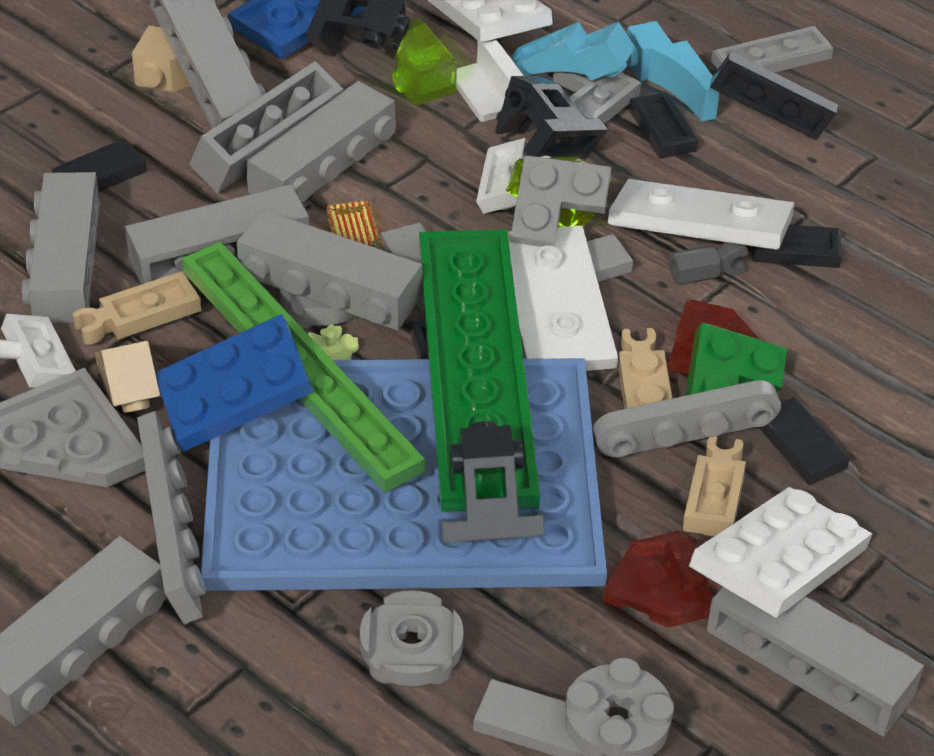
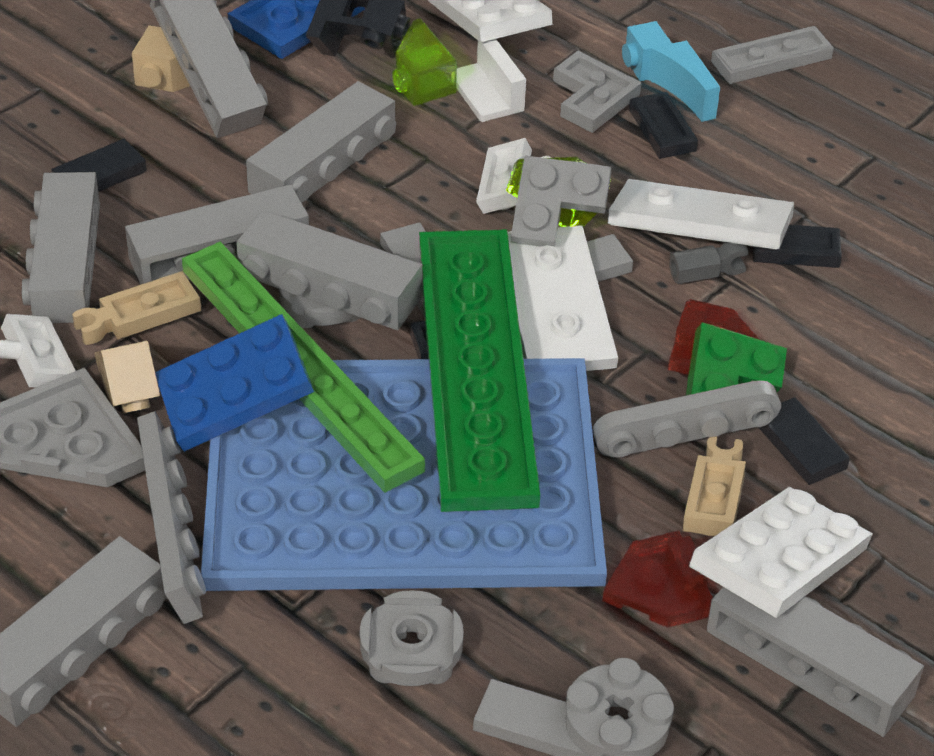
light grey brick [189,61,343,194] -> none
yellowish green plant [308,324,359,360] -> none
clear yellow tile [327,201,383,250] -> none
tile [438,421,545,543] -> none
black tile [495,76,608,160] -> none
medium azure slope [511,21,635,81] -> none
tan plate [618,328,672,409] -> none
black tile [710,51,838,140] -> none

